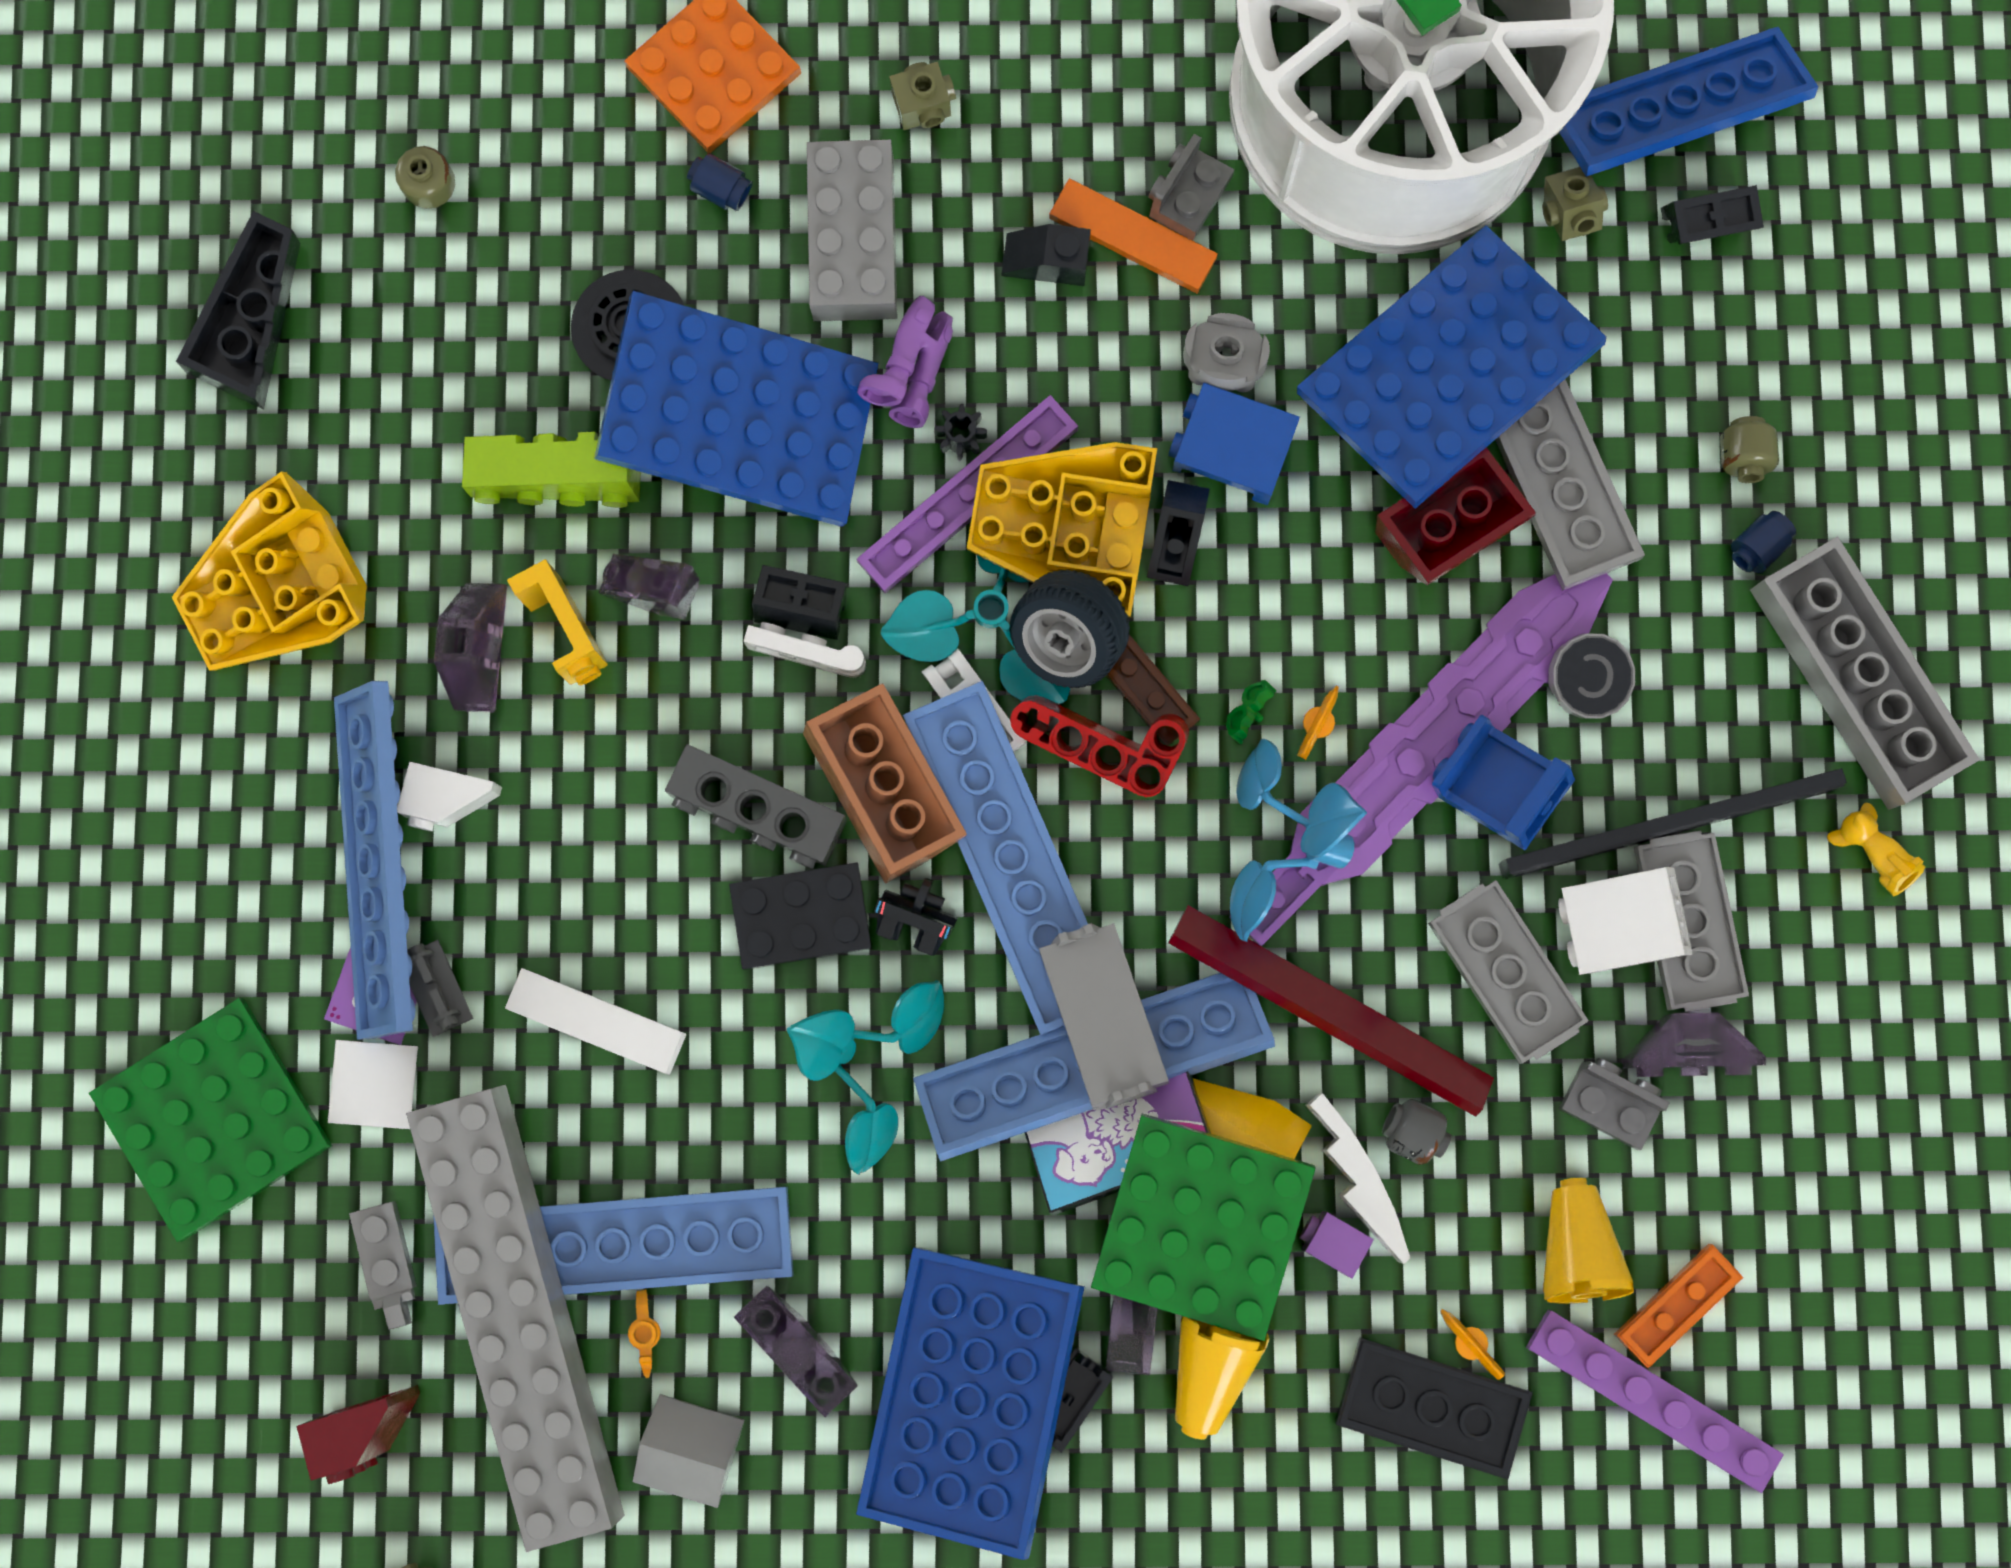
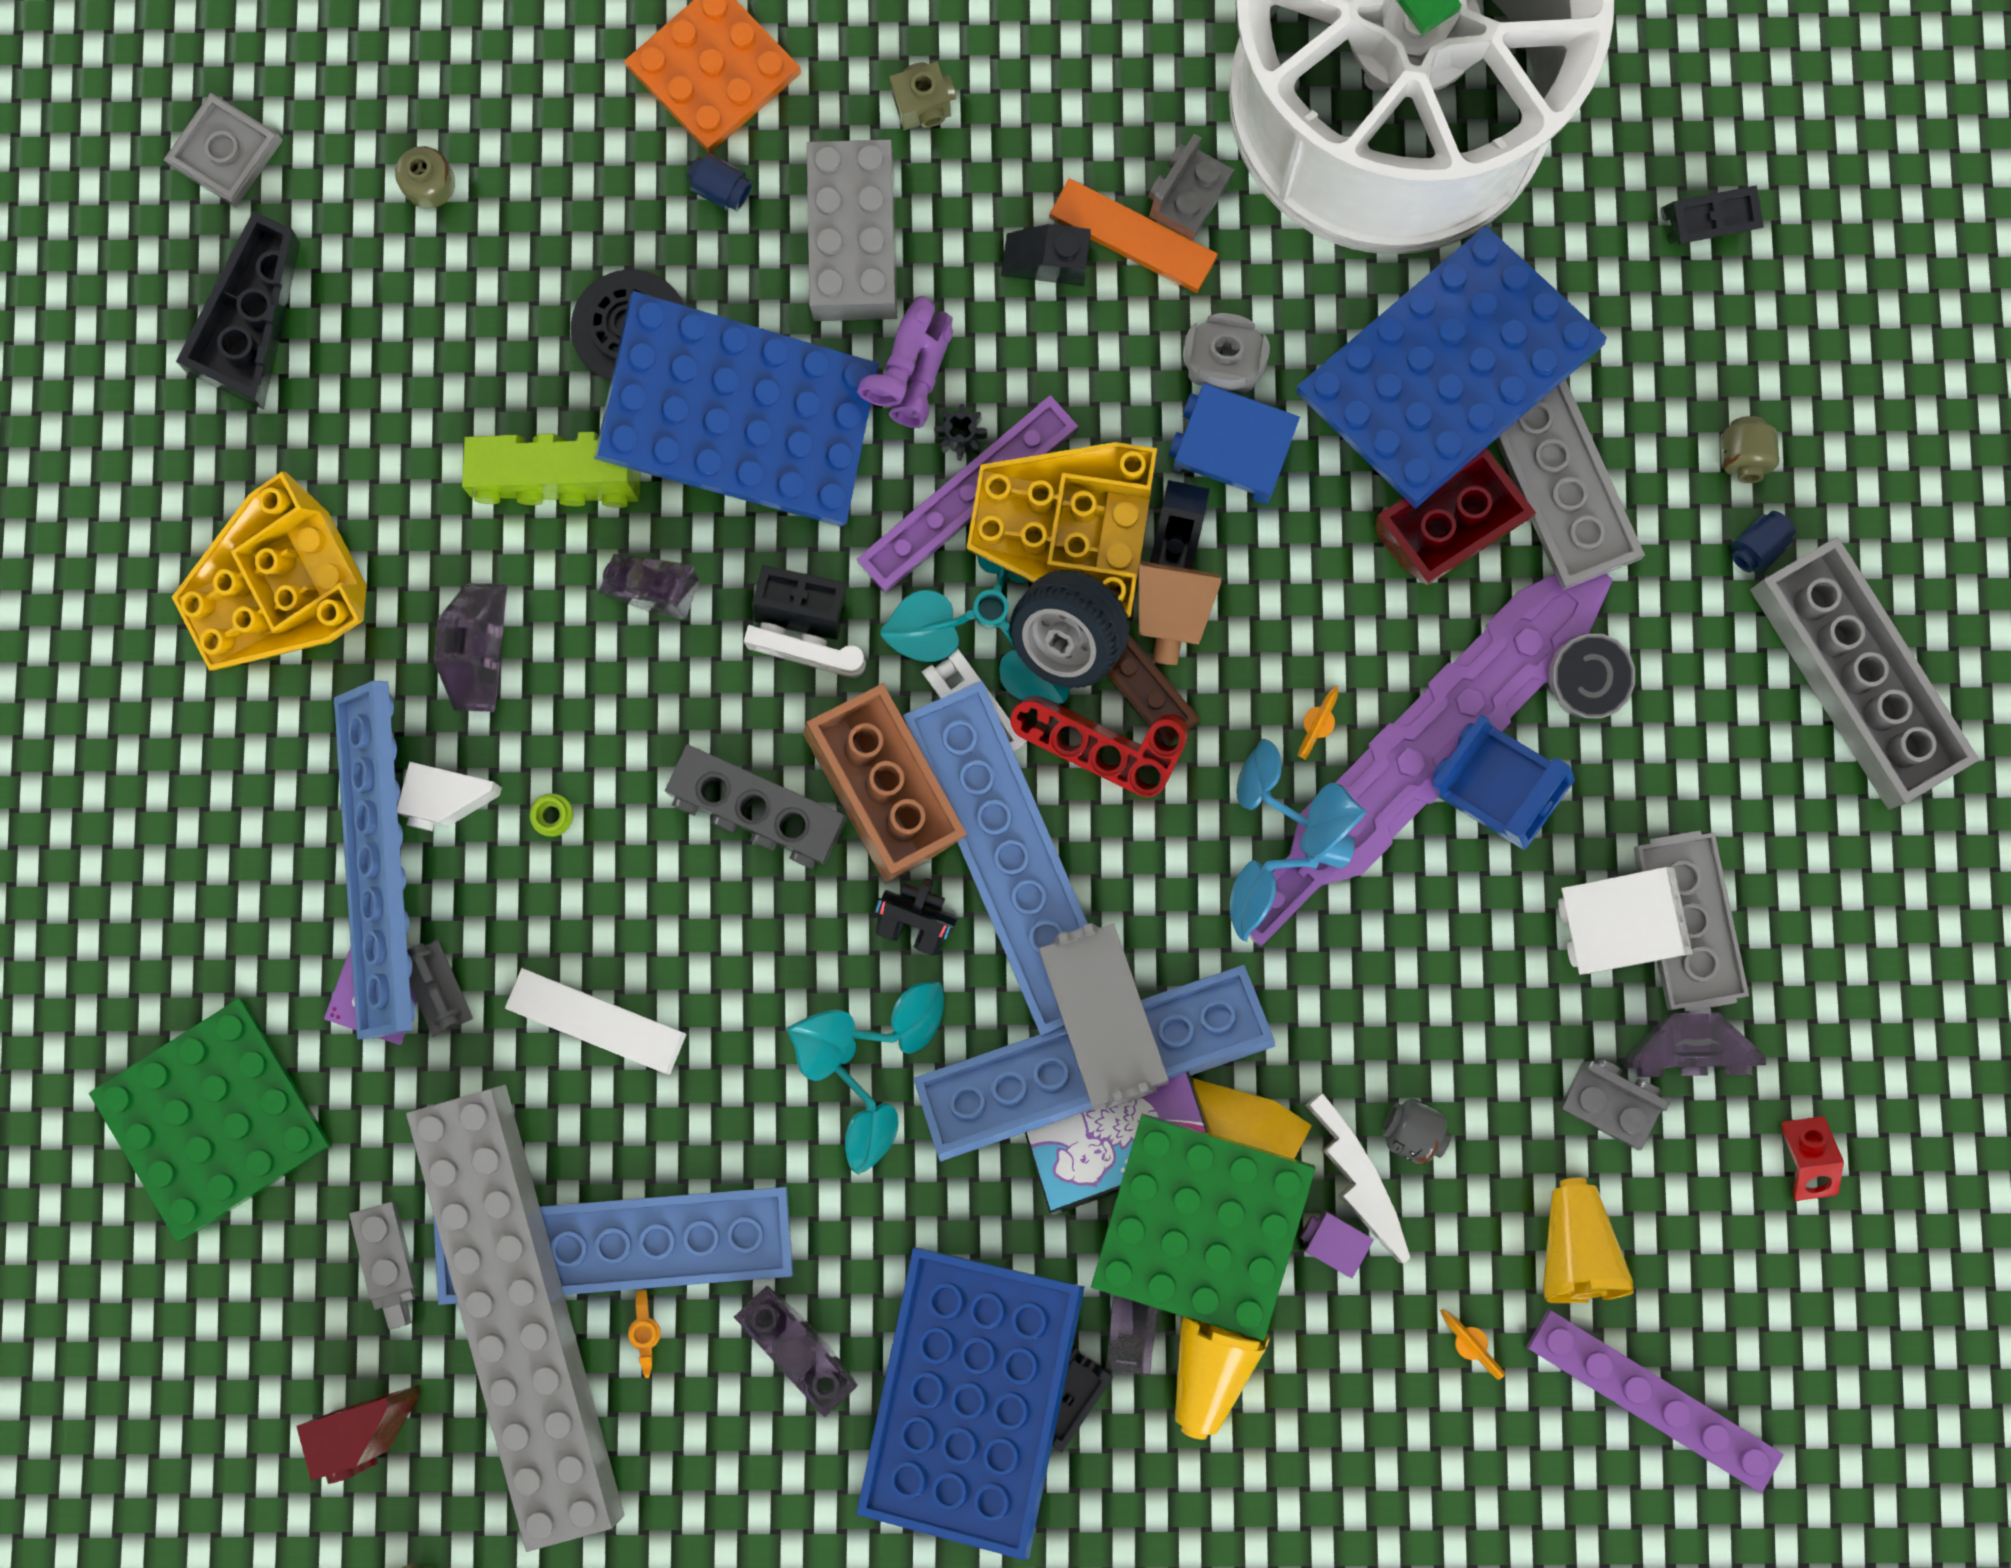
white sticker [328,1040,418,1129] -> none
yellow panel [507,559,608,685] -> none
light grey slope [633,1394,745,1508] -> none
black plate [729,862,872,970] -> none
dark red tile [1168,905,1494,1117] -> none
green piece [1226,680,1277,744] -> none
black tile [1335,1337,1533,1480] -> none
light grey brick [1428,880,1589,1064] -> none
black tile [1499,768,1847,879] -> none
olive brick [1542,167,1608,241] -> none
blue plate [1559,26,1819,177] -> none
orange tile [1614,1244,1744,1369] -> none
yellow animal [1827,803,1925,897] -> none
none -> light grey tile [164,93,283,207]
none -> lime plate [530,793,574,837]
none -> medium nougat torso [1139,561,1222,665]
none -> red bracket [1781,1116,1844,1201]

